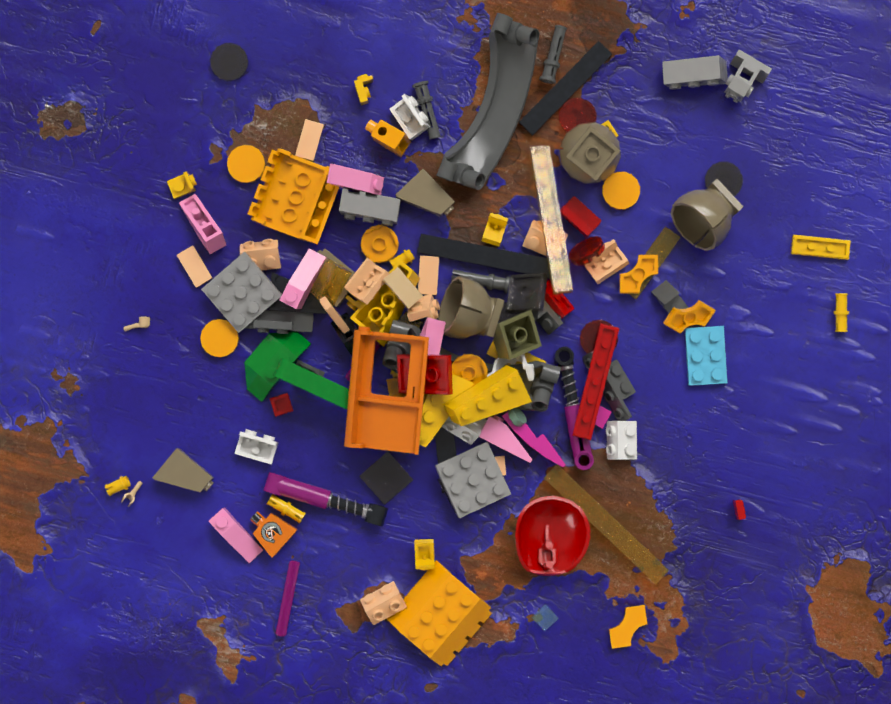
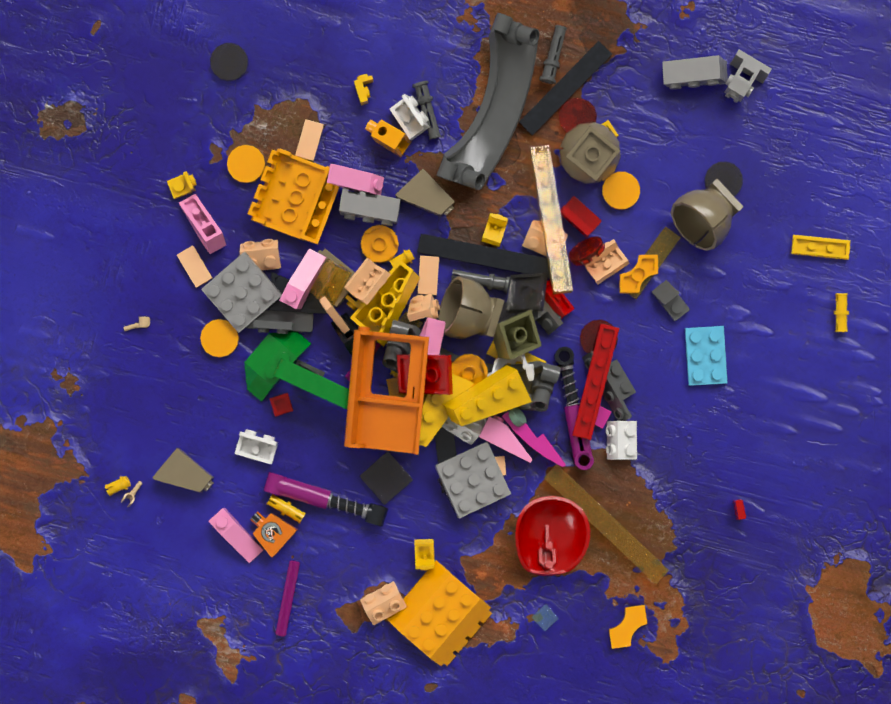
tan tile [383,267,423,309] -> none
light orange tile [663,300,716,333] -> none

